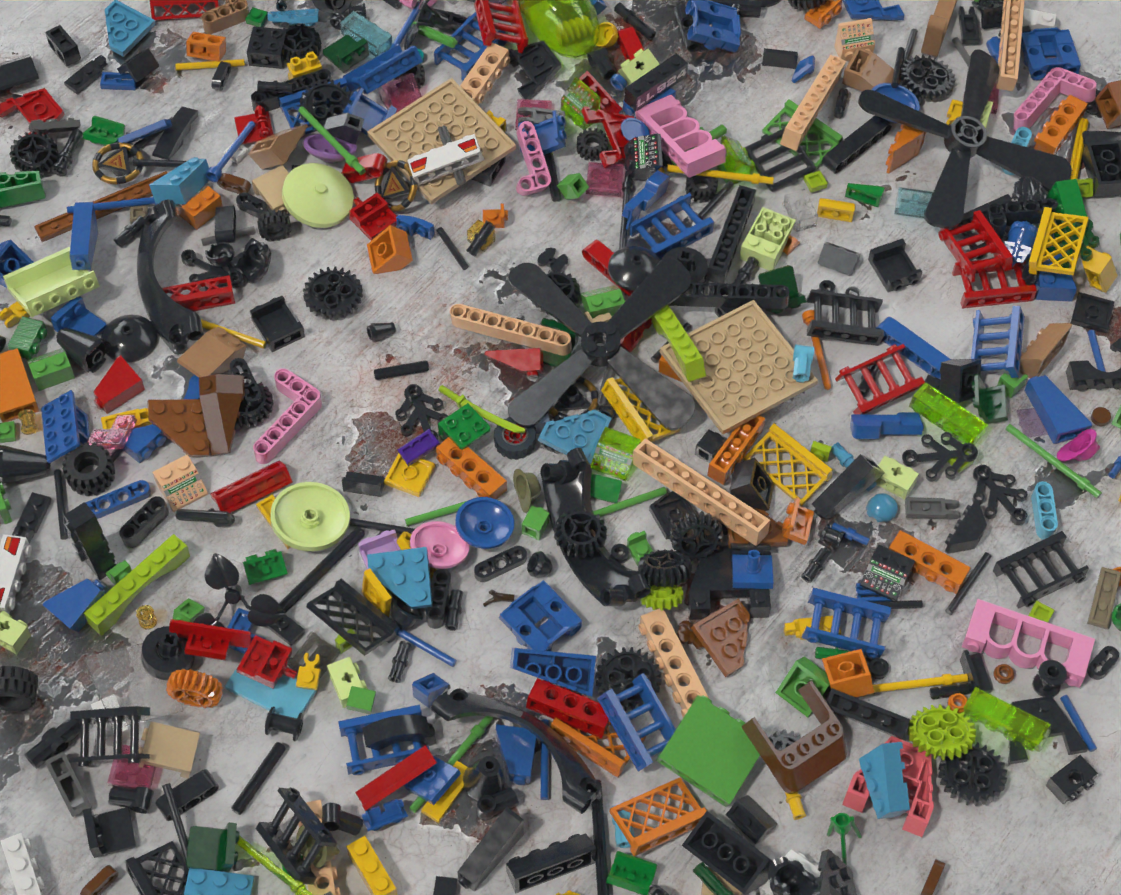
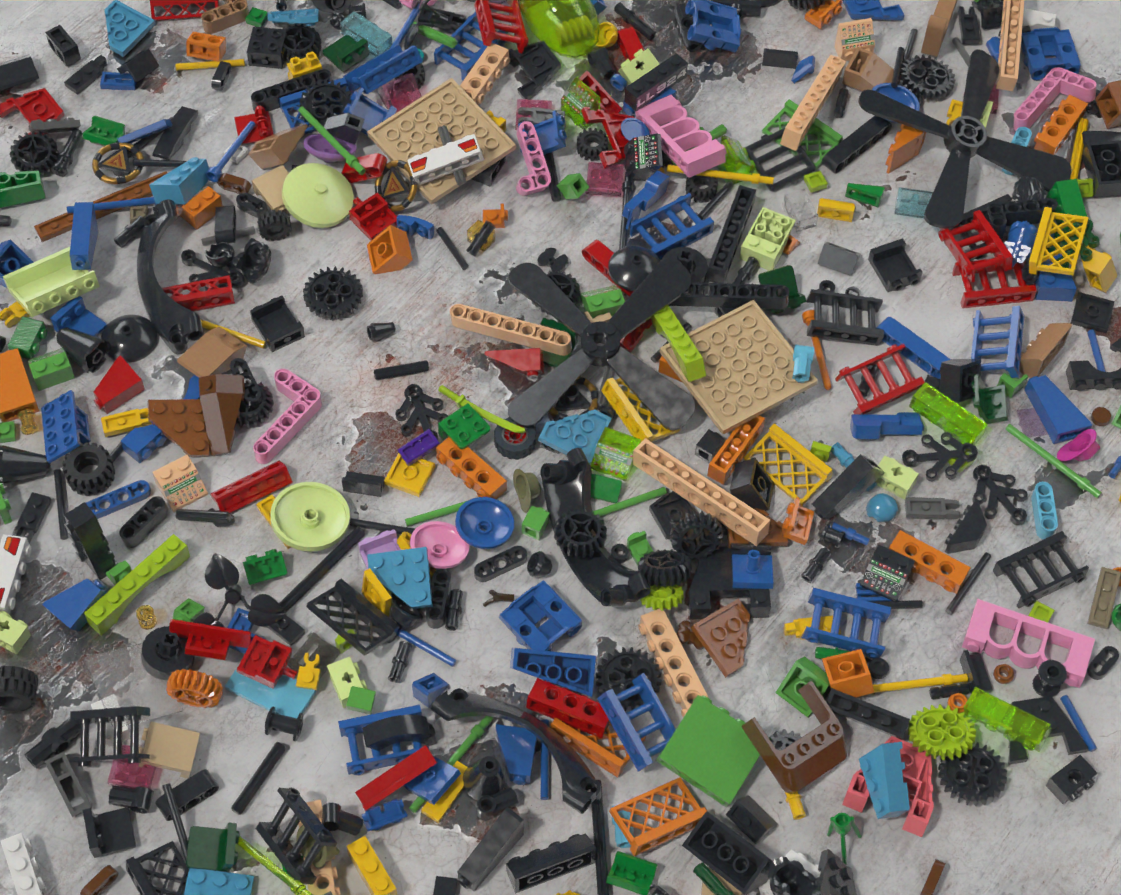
clear pink plate [87,415,137,449] -> none
black pin [257,80,294,94] -> none

